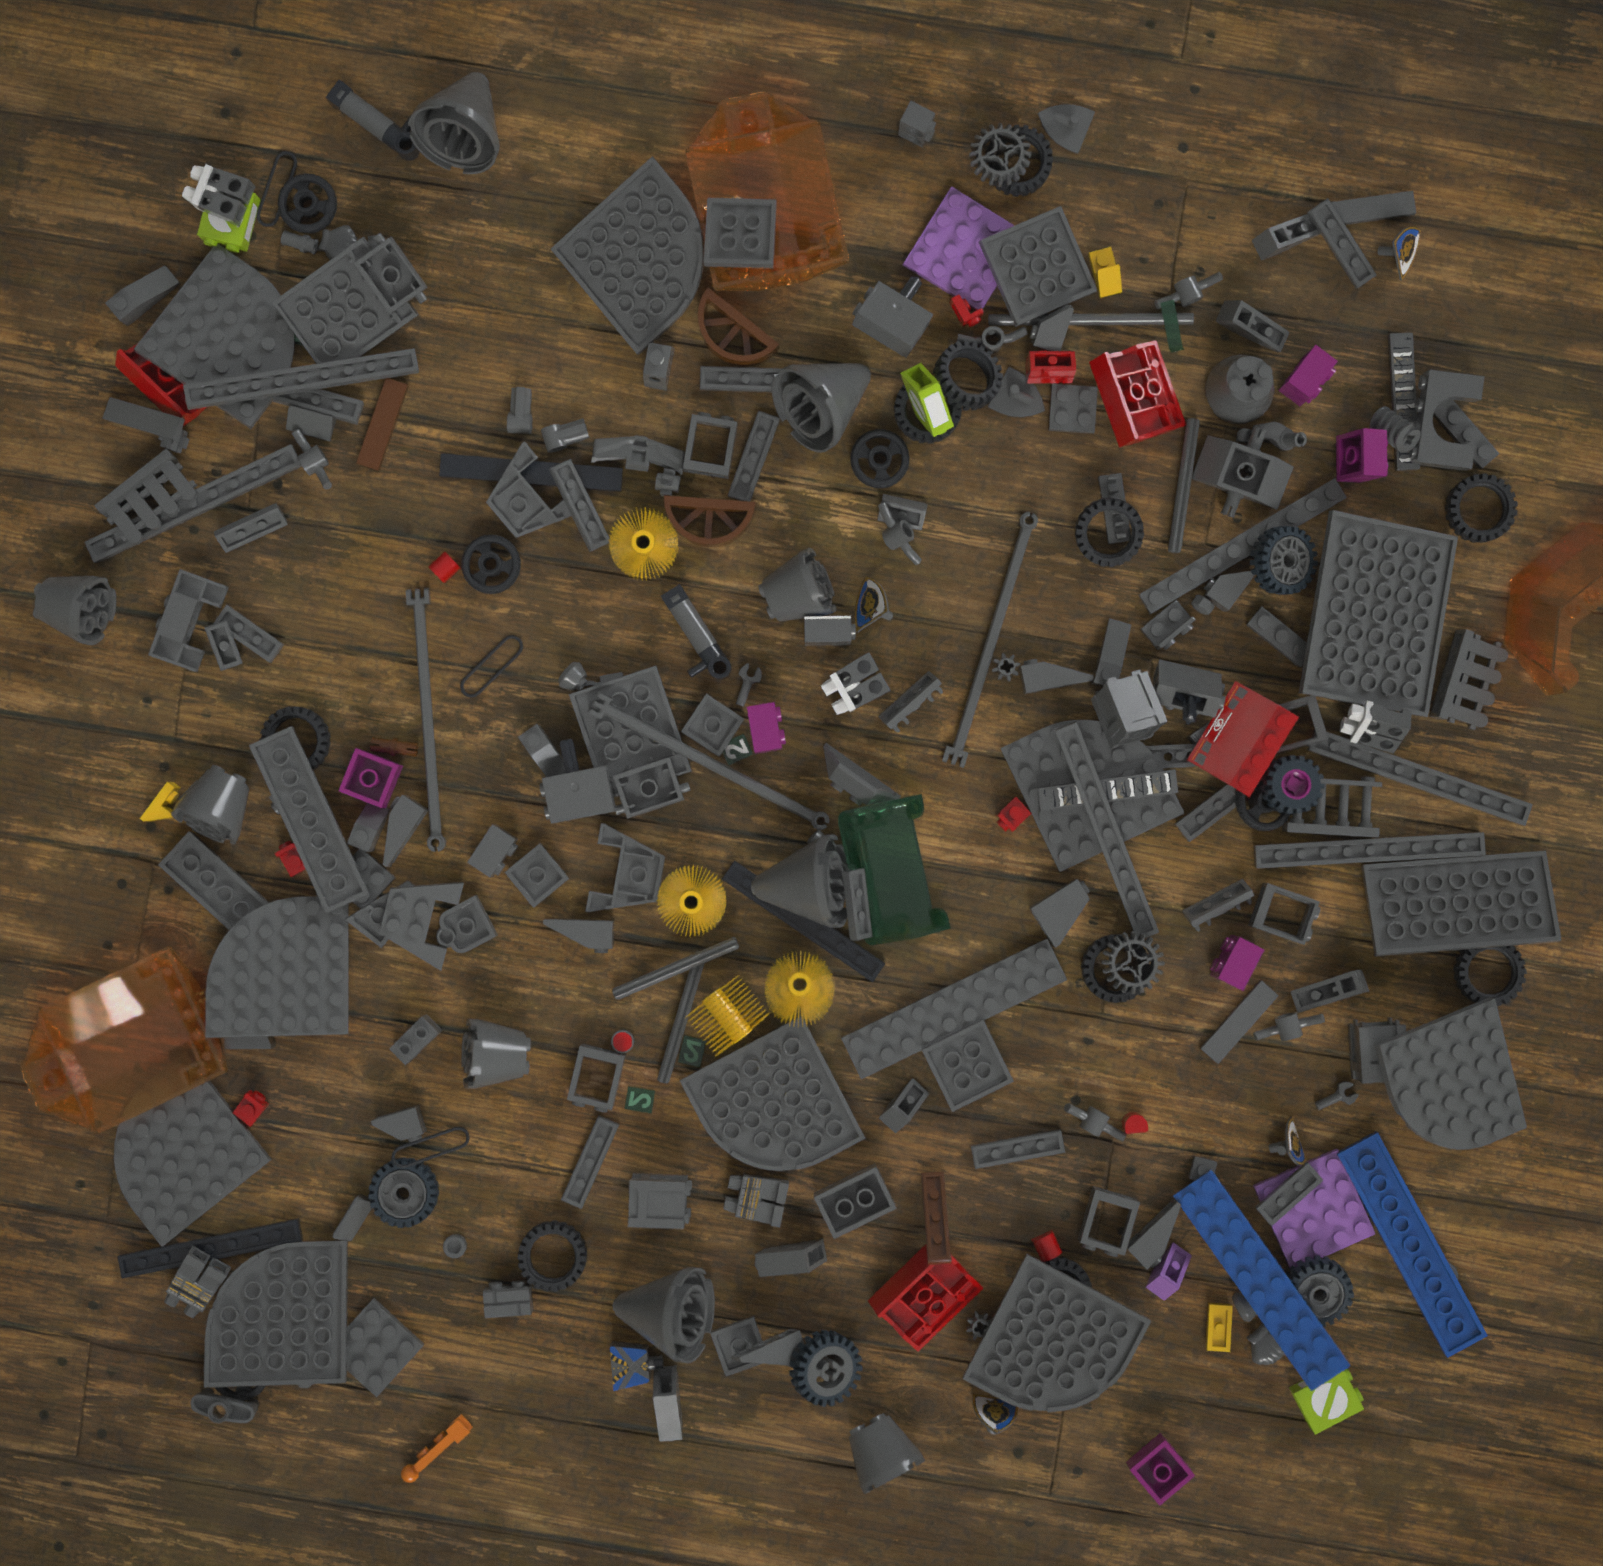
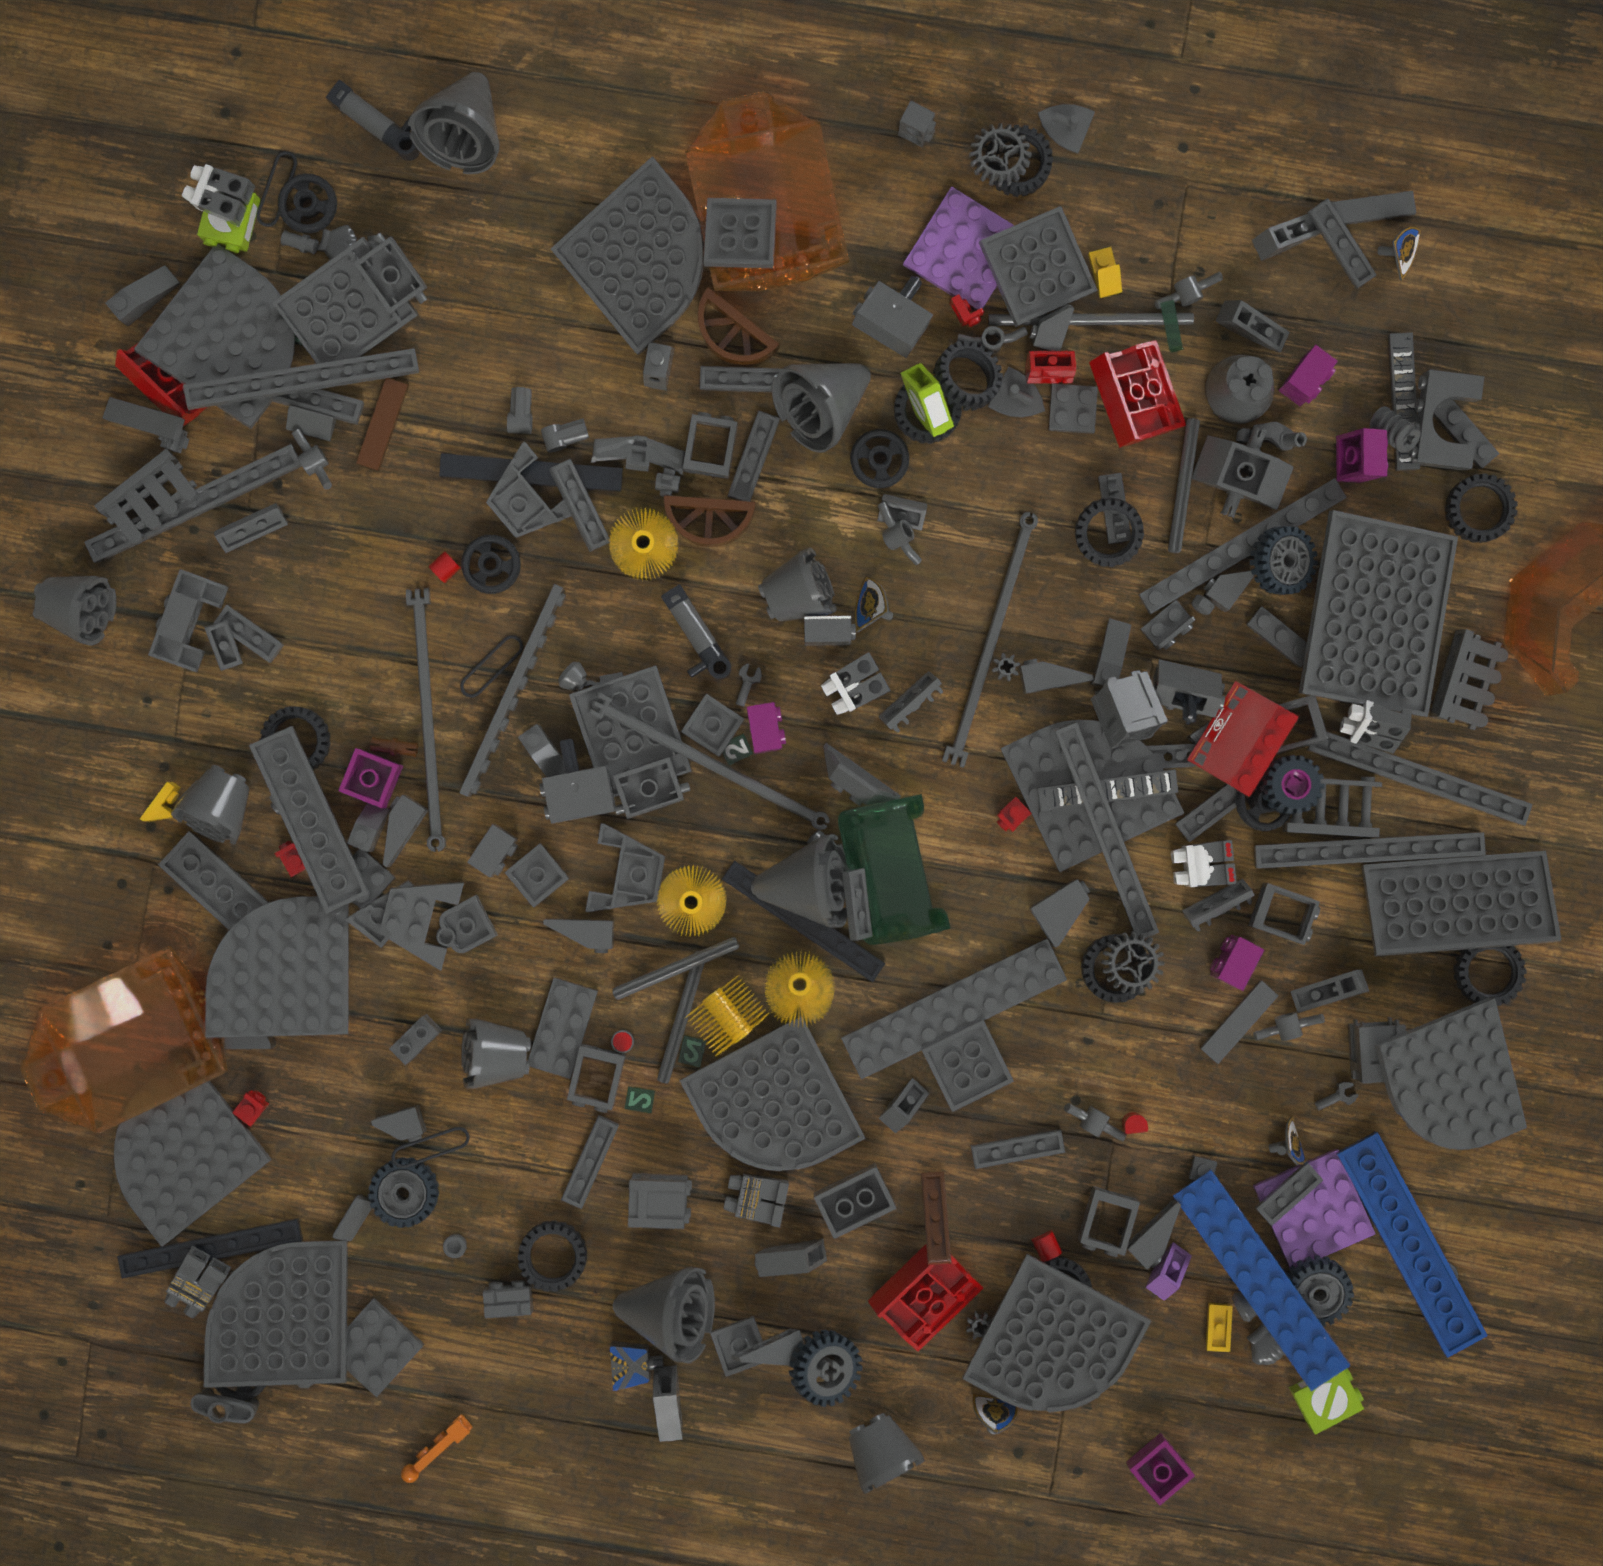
none -> dark grey plate [459,584,566,797]
none -> dark grey plate [528,977,598,1079]
none -> hips [1171,840,1237,887]

